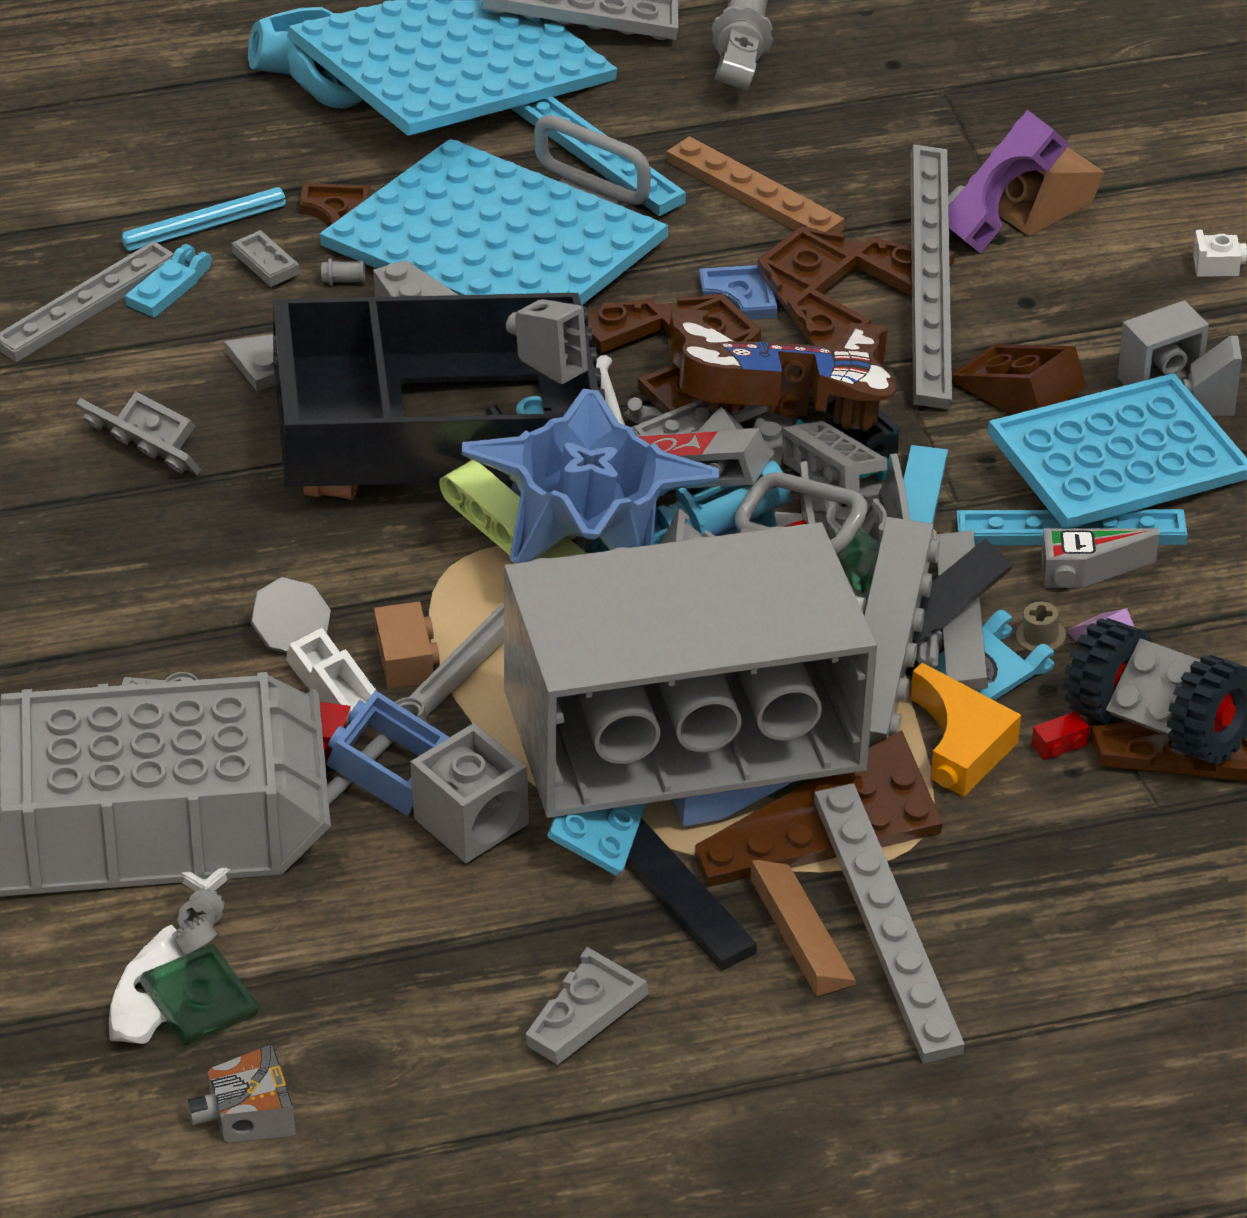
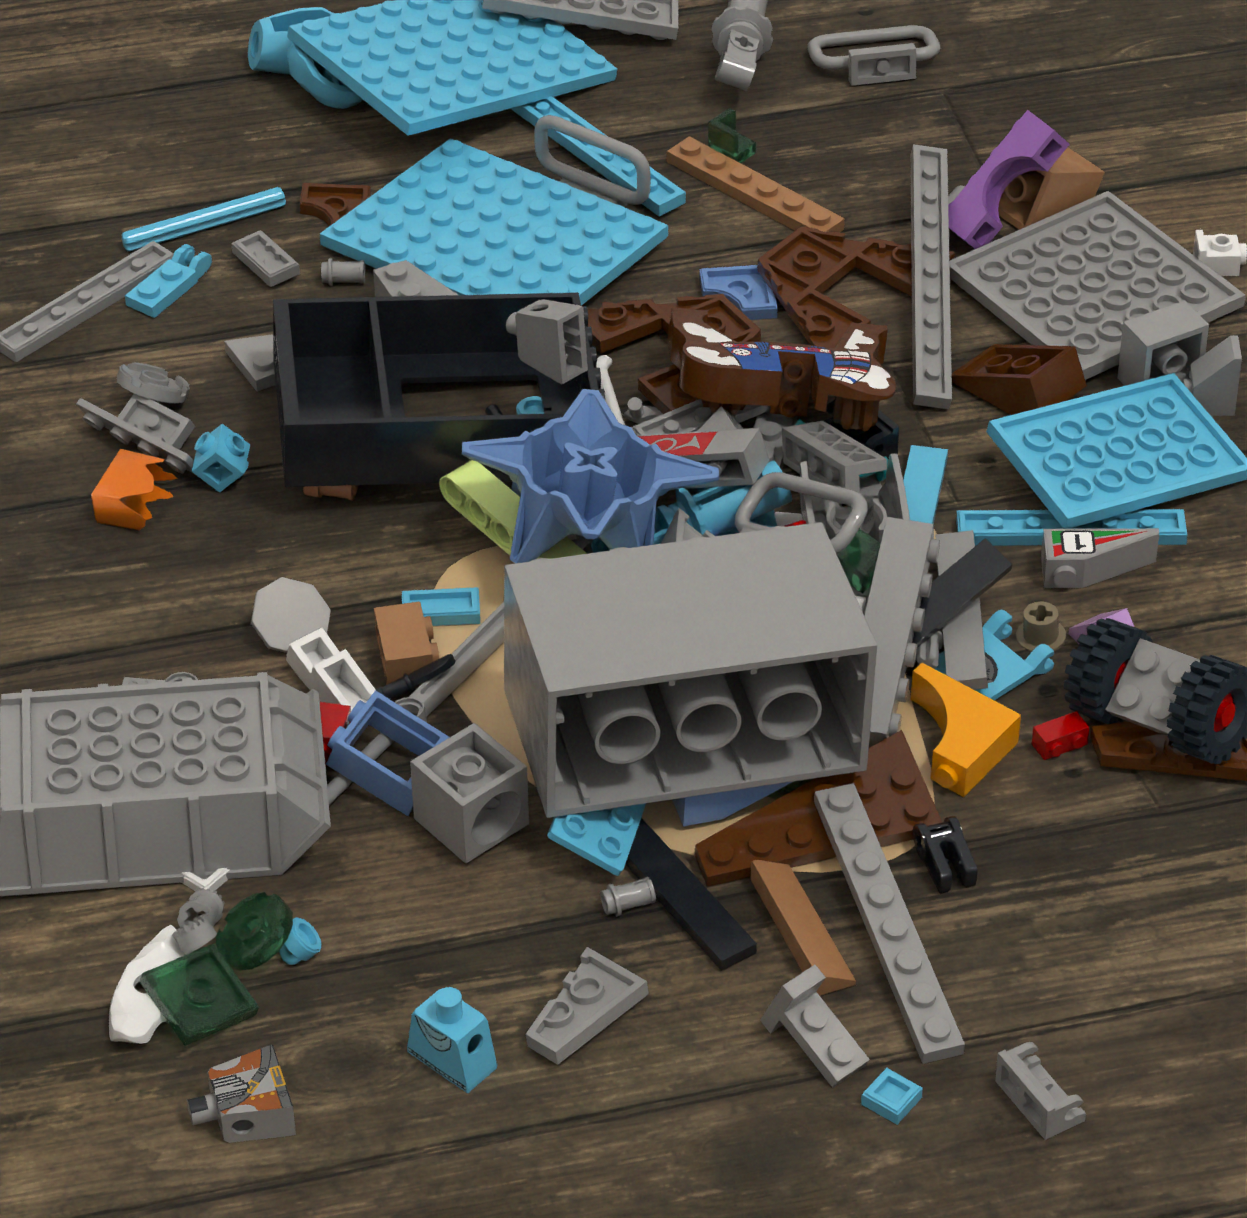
none -> orange piece [91,449,177,530]
none -> light grey tile [116,362,190,403]
none -> medium azure brick [191,424,250,492]
none -> clear green tile [216,892,293,971]
none -> medium azure tile [279,917,321,965]
none -> black piece [376,654,455,700]
none -> medium azure tile [402,587,481,626]
none -> medium azure torso [407,987,497,1093]
none -> light grey pin [600,877,656,917]
none -> clear green panel [708,108,756,163]
none -> light grey bracket [760,965,870,1088]
none -> light grey bar [807,25,941,86]
none -> medium azure tile [861,1068,923,1125]
none -> black piece [913,816,977,894]
none -> light grey plate [949,191,1246,380]
none -> light grey hinge [995,1042,1086,1140]

